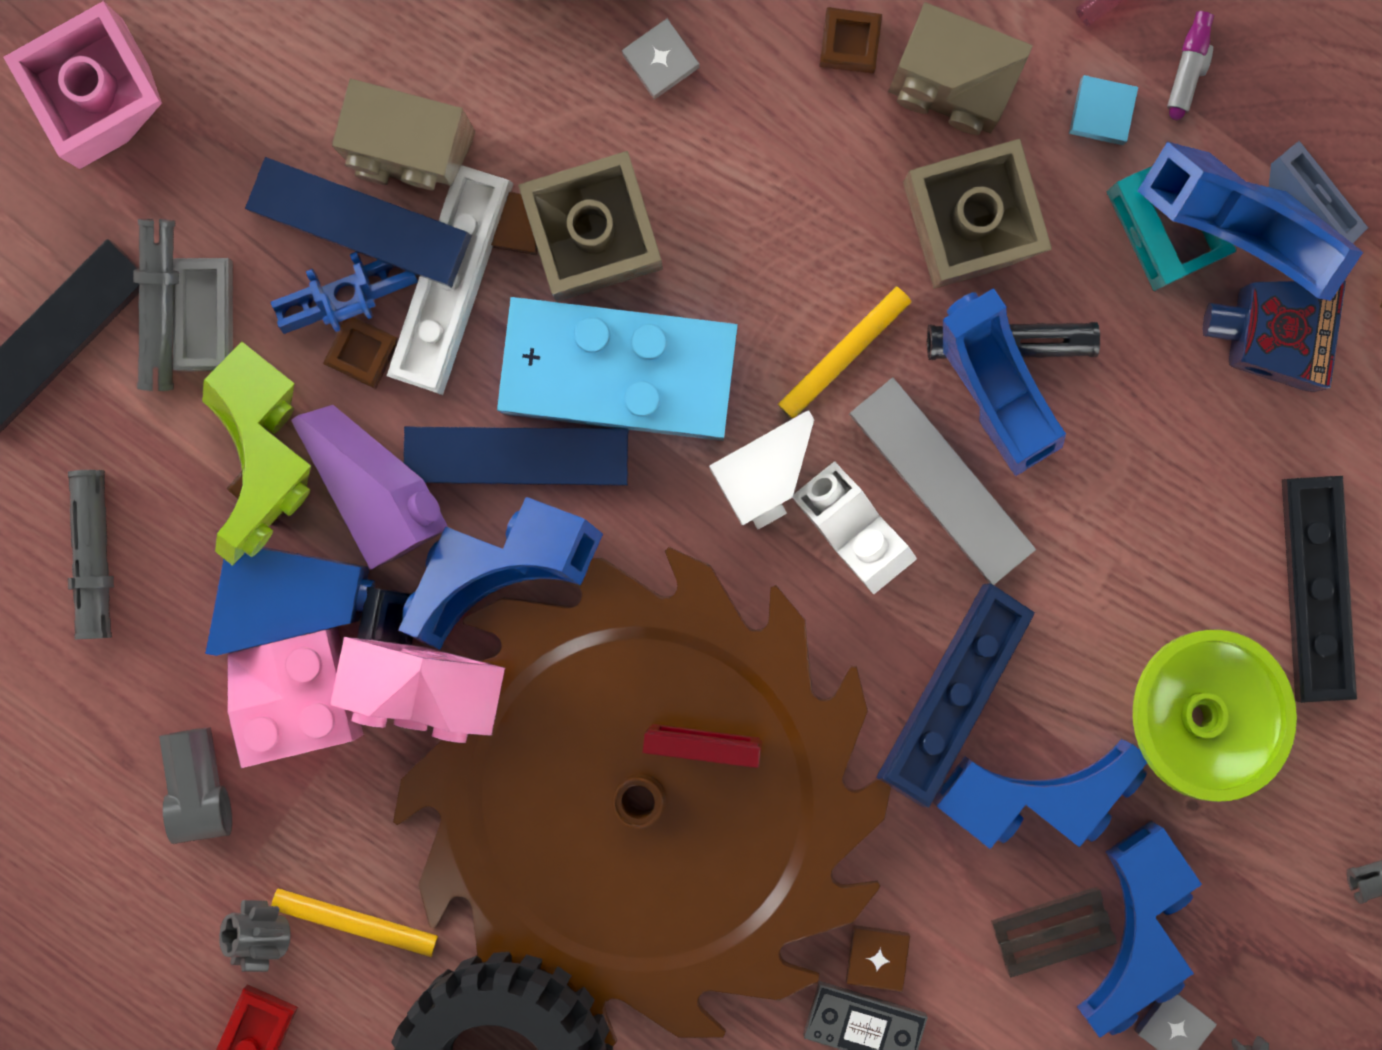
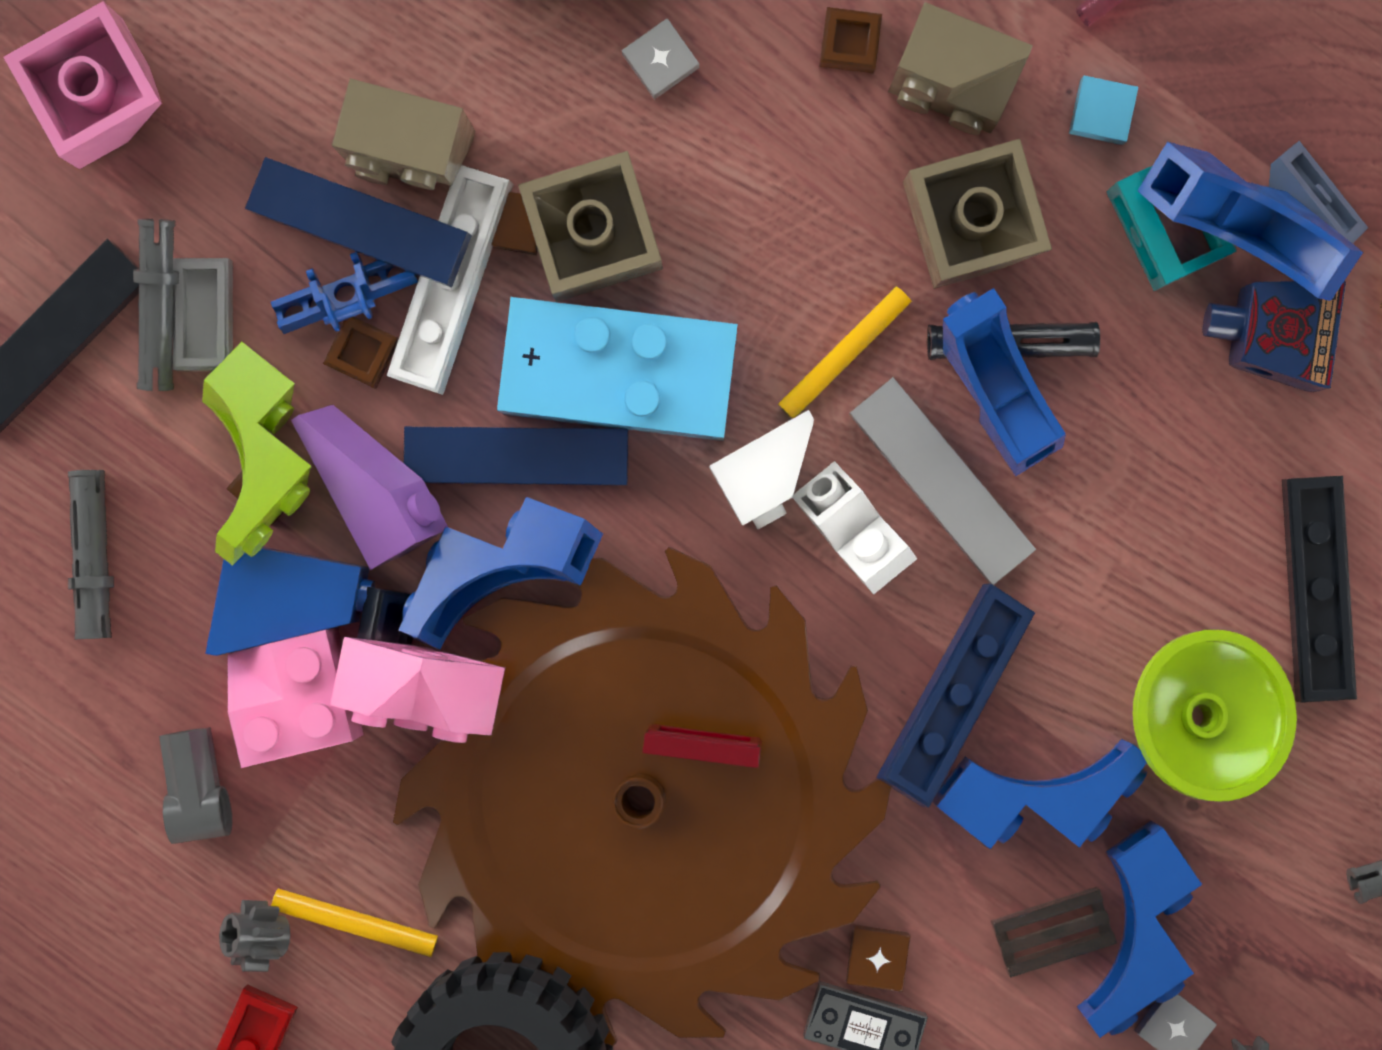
piece [1167,11,1214,121] -> none

